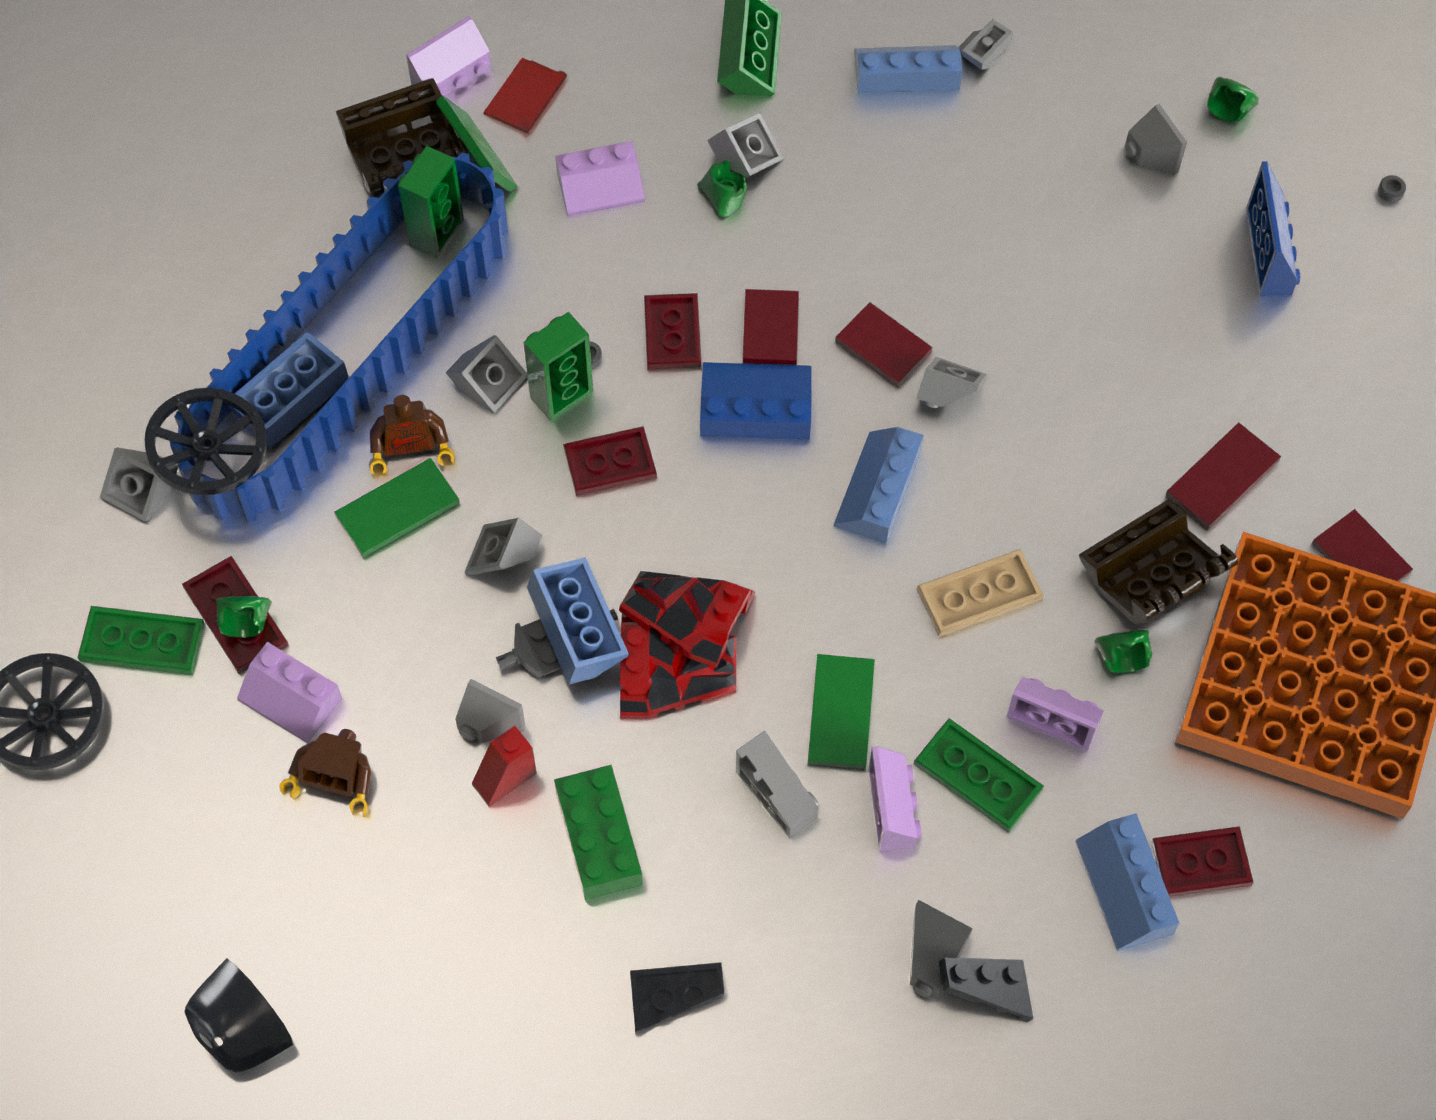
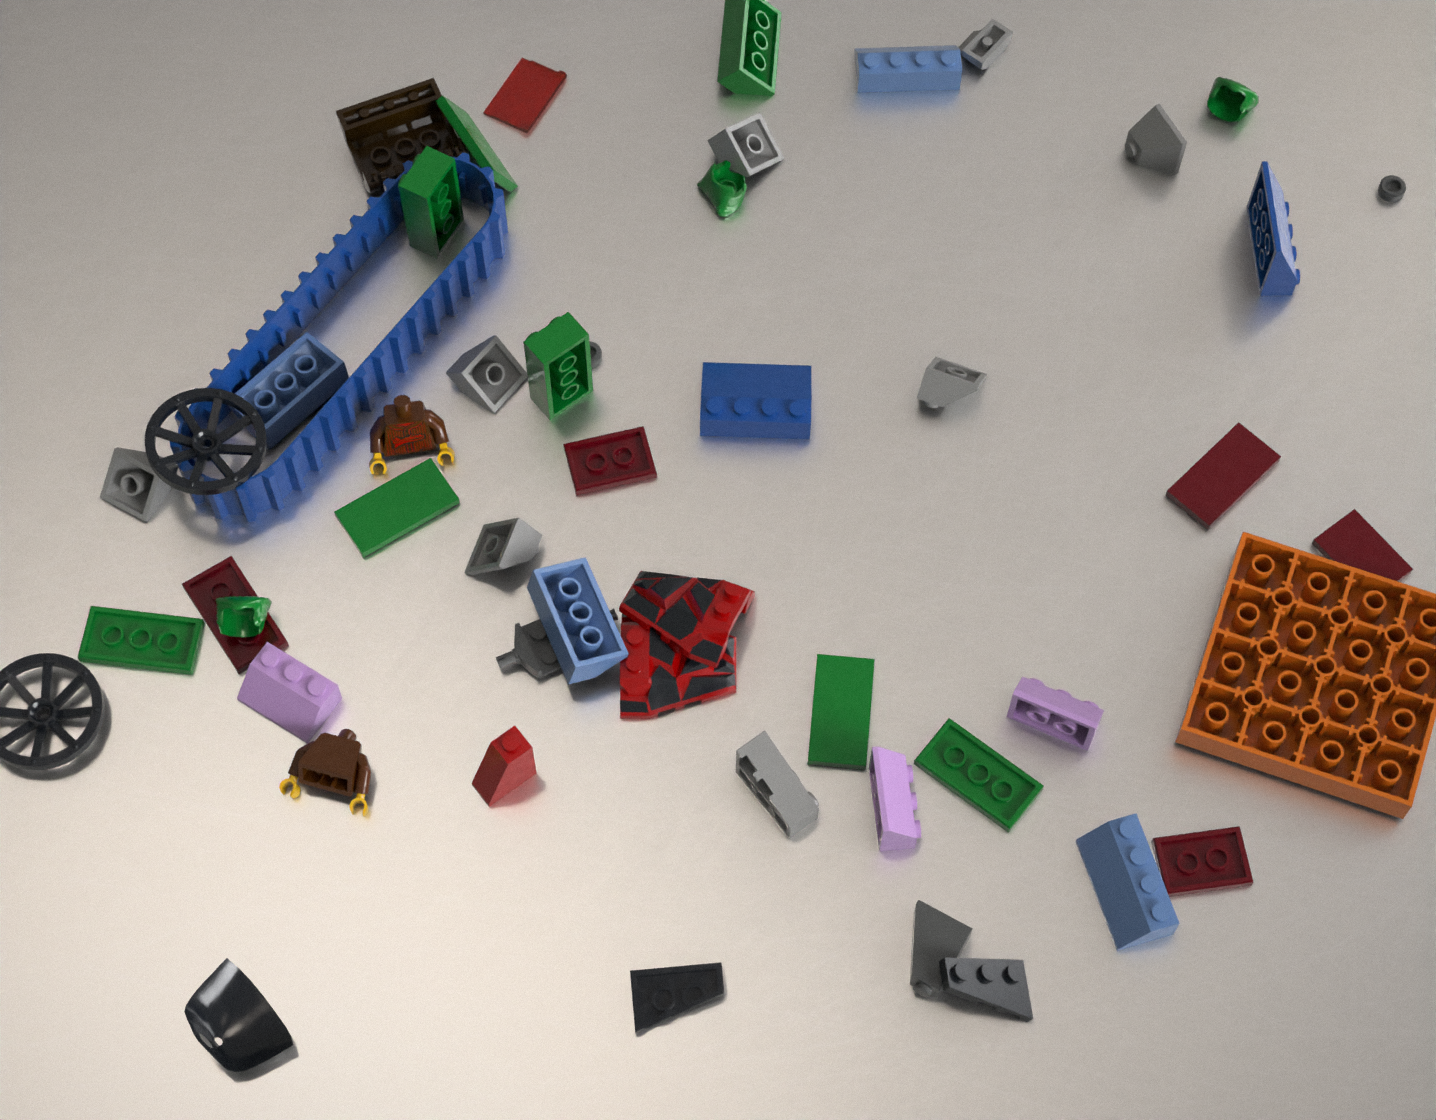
lavender slope [406,16,491,97] -> none
light grey slope [455,679,526,743] -> none
green brick [554,764,643,900] -> none
lavender slope [555,141,645,216] -> none
dark red tile [644,293,701,370] -> none
dark red tile [743,289,799,365] -> none
medium blue slope [834,427,924,543] -> none
dark red tile [835,302,933,387] -> none
tan tile [917,549,1044,638] -> none
dark brown slope [1079,499,1238,624] -> none
green hair [1094,630,1152,673] -> none

